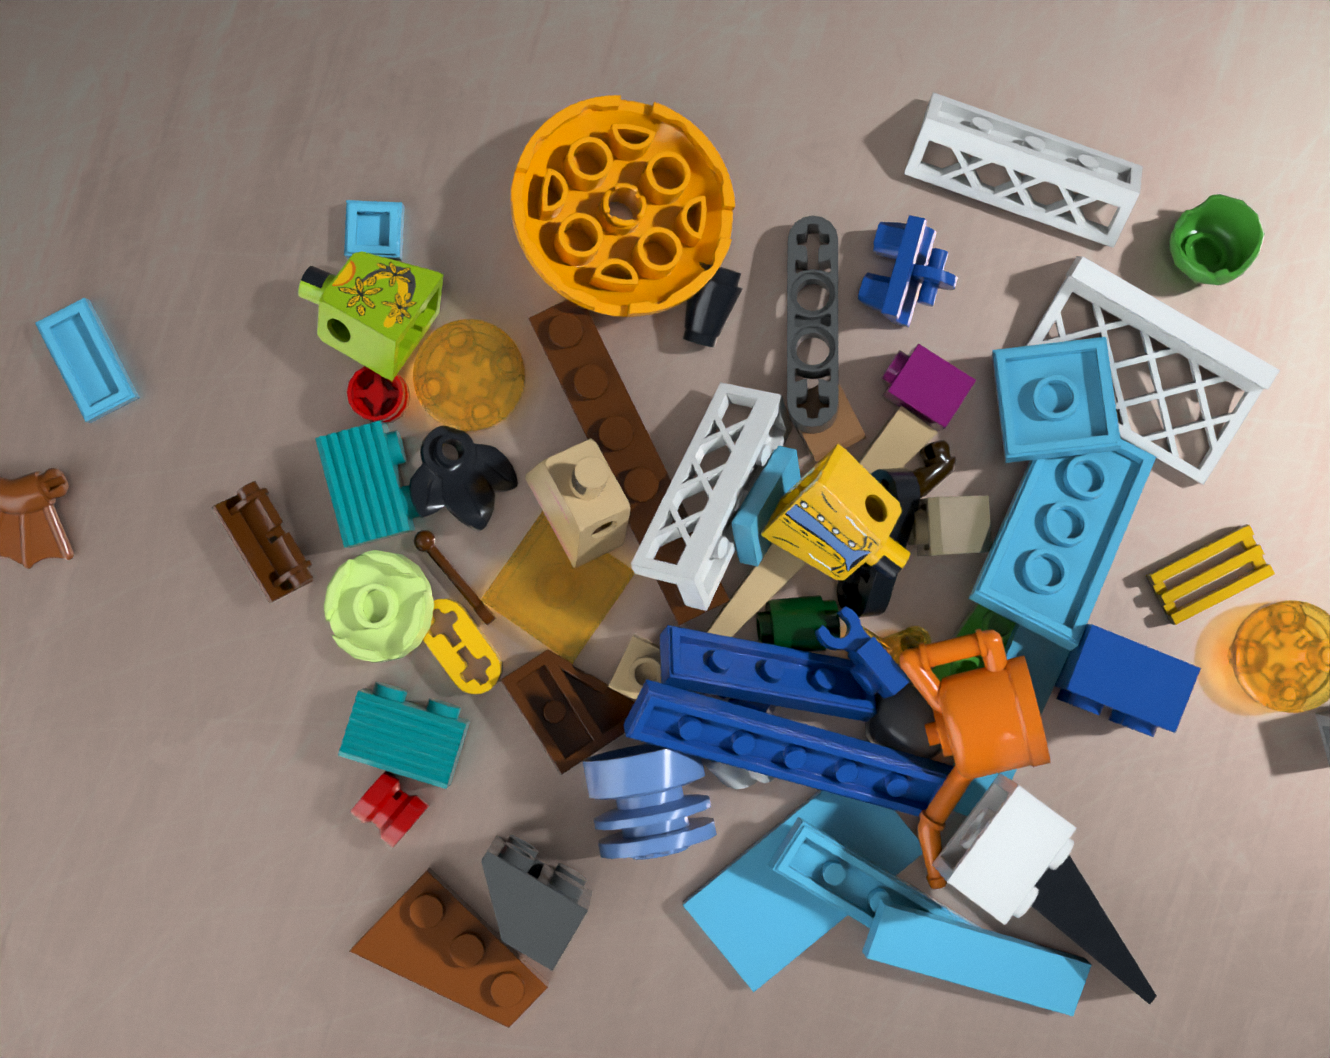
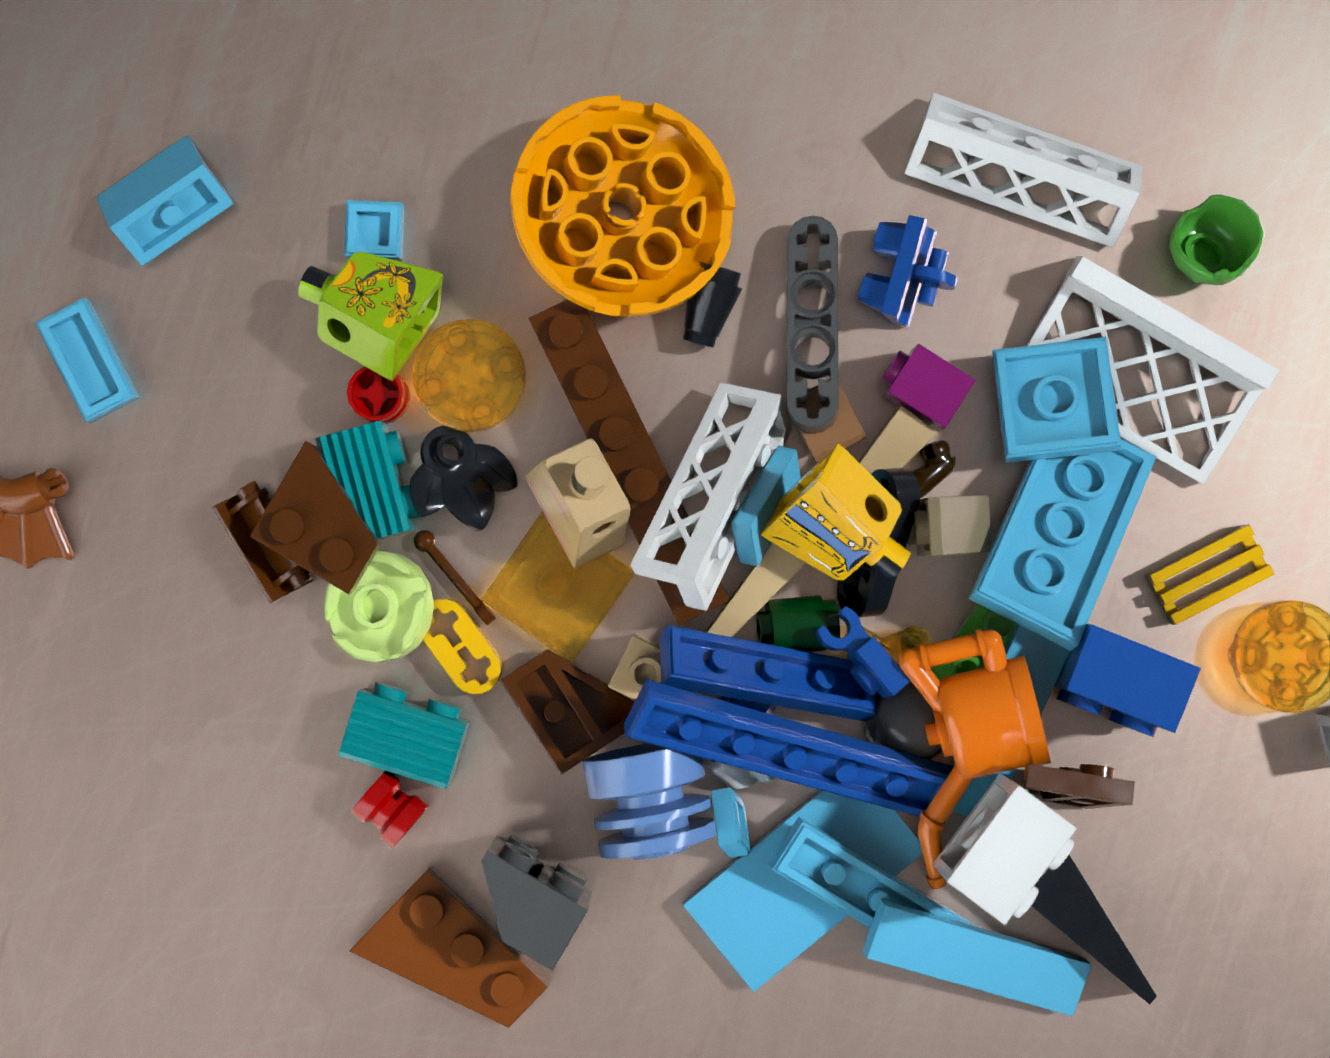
none -> medium azure panel [97,136,234,266]
none -> reddish brown wing [250,441,381,594]
none -> medium azure tile [711,787,751,858]
none -> reddish brown wing [1023,764,1135,809]

